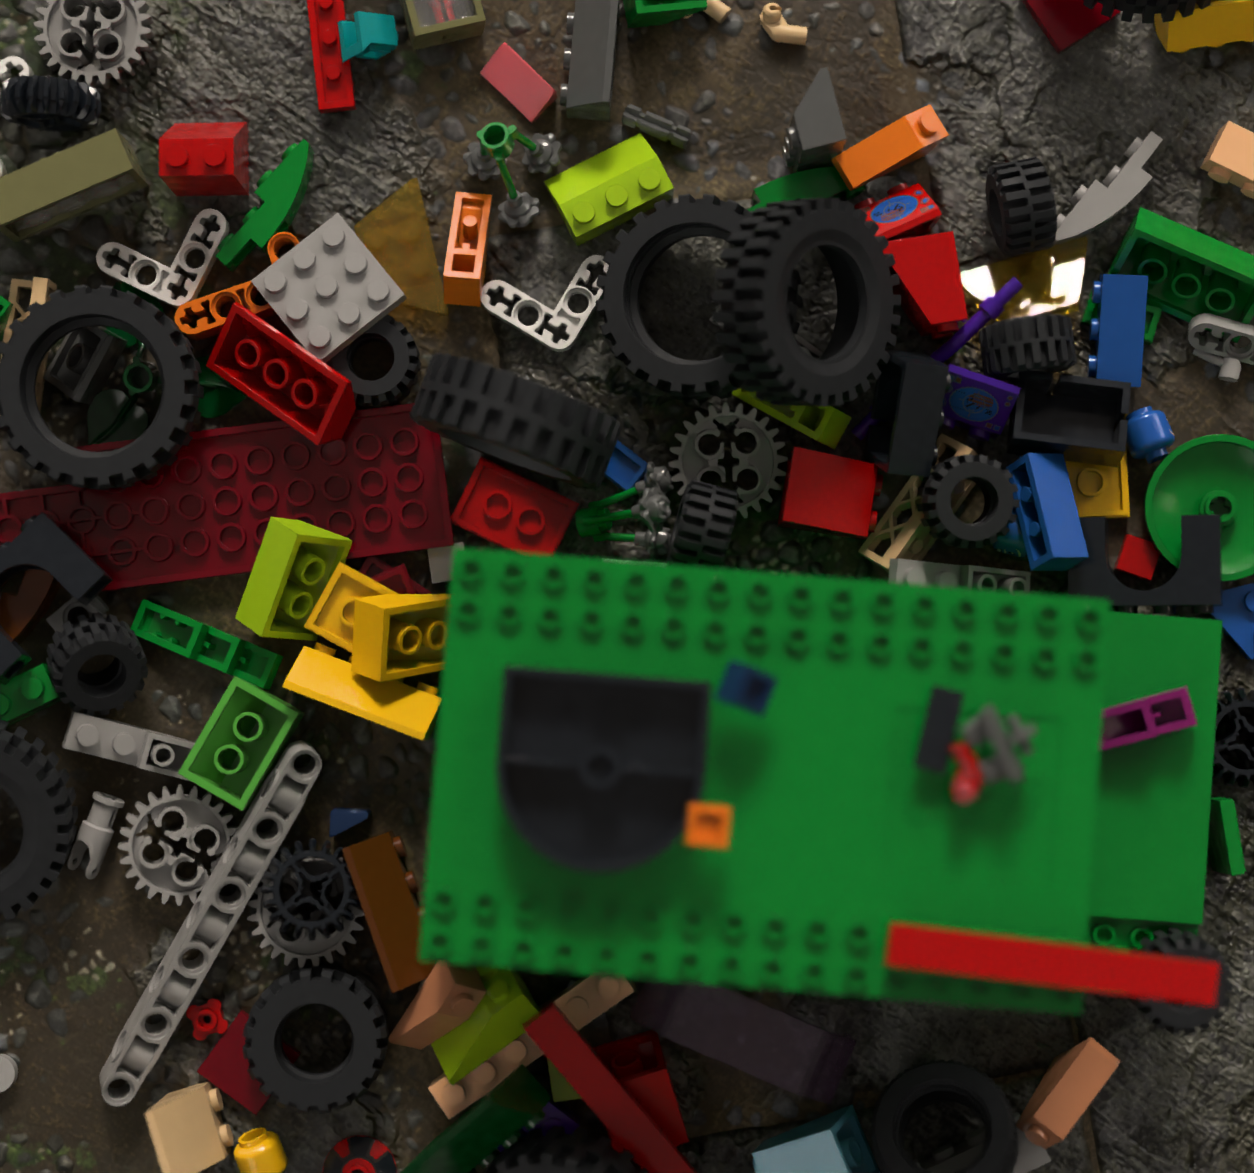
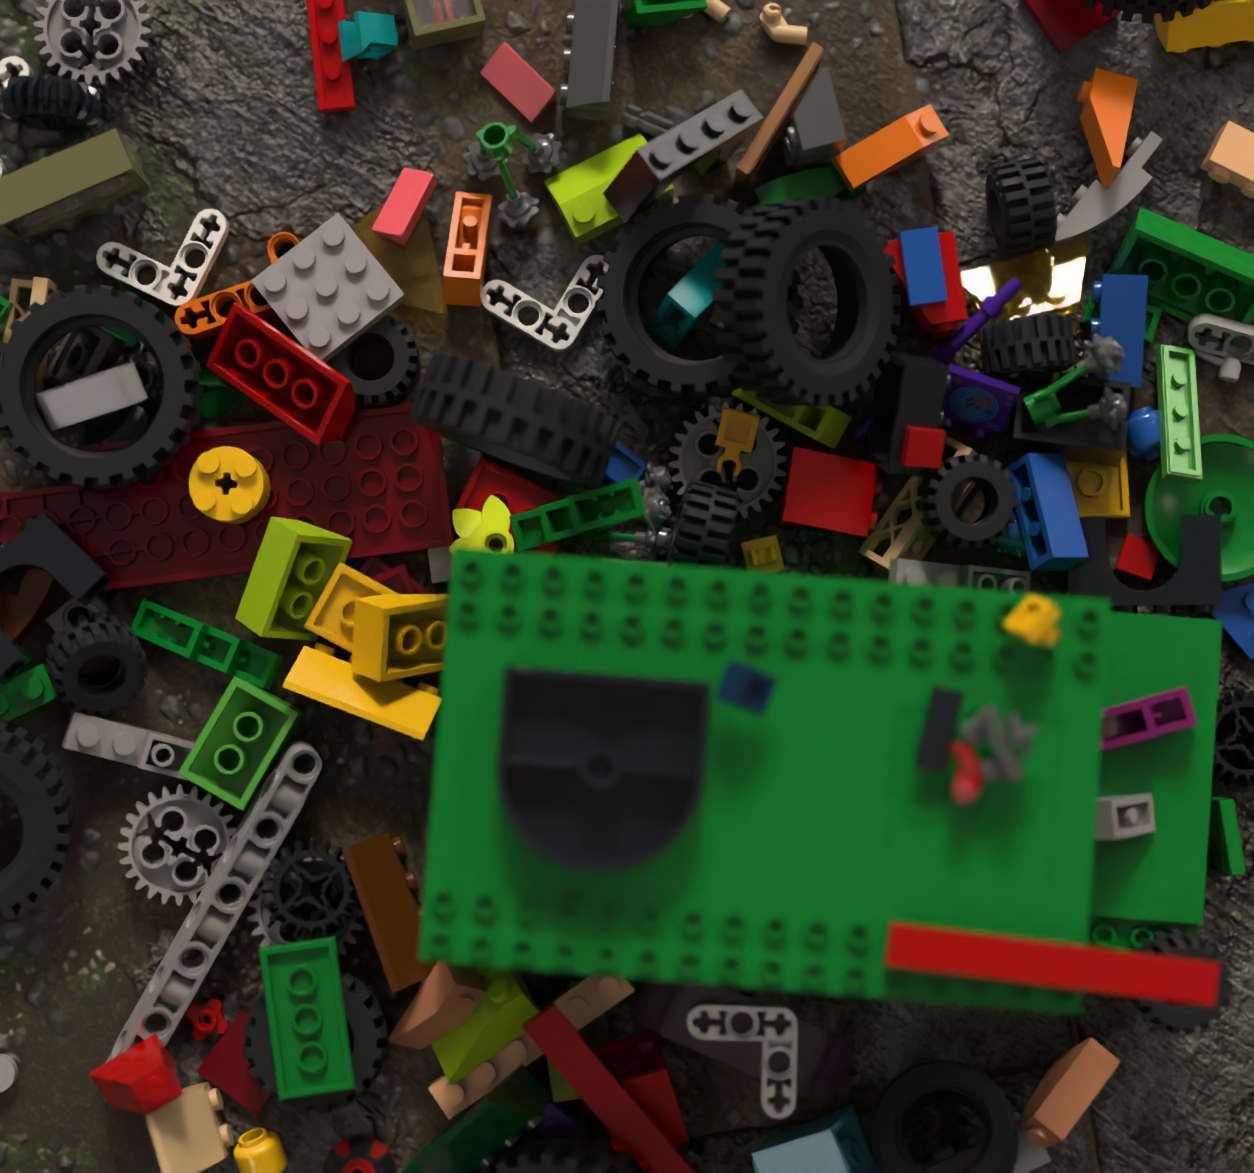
light grey piece [67,791,125,879] -> none
red slope [159,122,249,196] -> none
green slope [215,139,314,272] -> none
dark blue slope [329,807,372,838] -> none
orange tile [684,803,731,849] -> none
red slope [854,183,942,241] -> none
none -> light grey beam [35,362,148,431]
none -> red slope [90,1033,183,1115]
none -> yellow brick [189,446,271,524]
none -> green tile [259,936,356,1101]
none -> coral slope [371,168,437,246]
none -> neon yellow plate [449,495,515,555]
none -> green slope [509,478,647,552]
none -> black arch [603,89,764,223]
none -> teal slope [647,241,728,352]
none -> white beam [686,1003,798,1119]
none -> light orange plate [715,407,760,476]
none -> medium nougat tile [733,42,825,191]
none -> yellow tile [740,535,785,573]
none -> blue tile [898,226,948,308]
none -> red tile [900,426,946,469]
none -> yellow tile [1003,594,1061,647]
none -> dark grey plant [1023,334,1127,431]
none -> orange slope [1077,68,1138,188]
none -> light grey slope [1094,793,1155,840]
none -> bright green tile [1155,344,1202,485]

